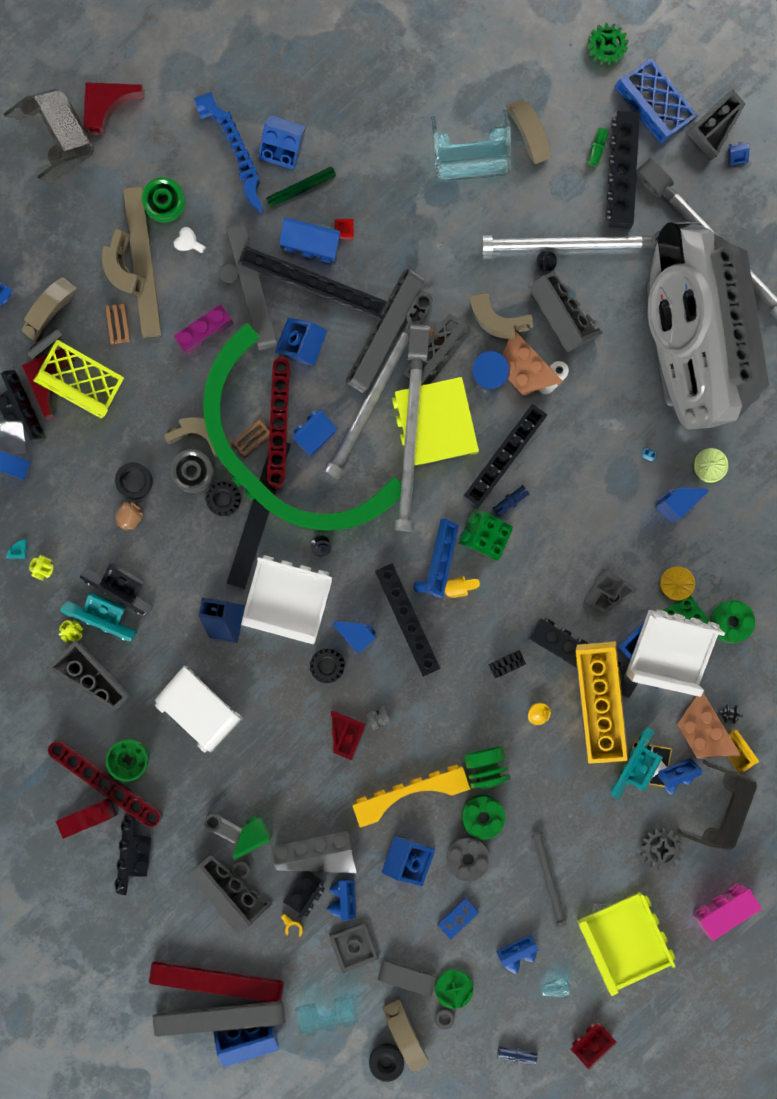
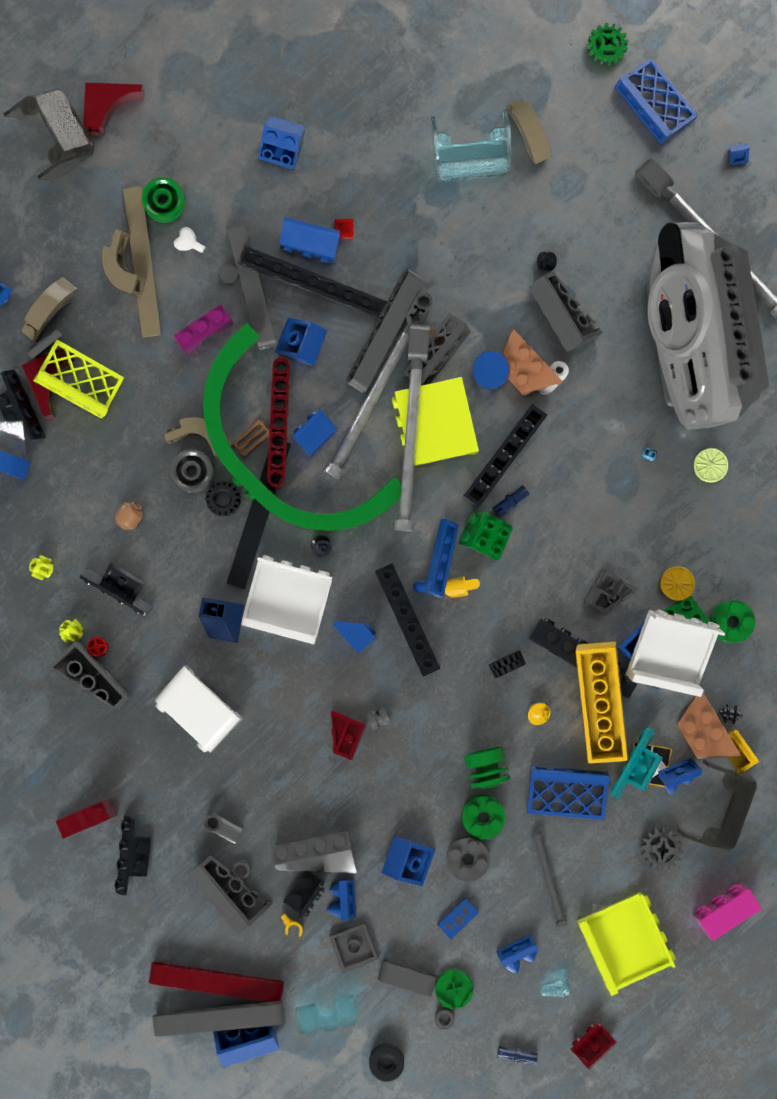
teal tile [6,539,27,559] -> none
dark red beam [48,741,162,827] -> none
teal bracket [60,593,138,642] -> none
medium nougat tile [105,304,130,344] -> none
green wheel [106,738,149,781] -> none
black tyre [115,462,153,500] -> none
blue piece [194,92,264,213] -> none
green slope [233,816,272,860] -> none
dark green axle [266,166,336,207] -> none
black tyre [310,649,345,683] -> none
yellow arch [352,764,470,828] -> none
dark tan arch [382,999,430,1073] -> none
dark tan arch [470,293,533,339] -> none
flat silver piece [482,230,682,255] -> none
green axle [587,128,609,166] -> none
black brick [606,111,640,228] -> none
blue slope [656,488,709,523] -> none
dark grey wedge [686,89,746,160] -> none
none -> red wheel [87,637,109,657]
none -> blue fence [527,765,610,820]

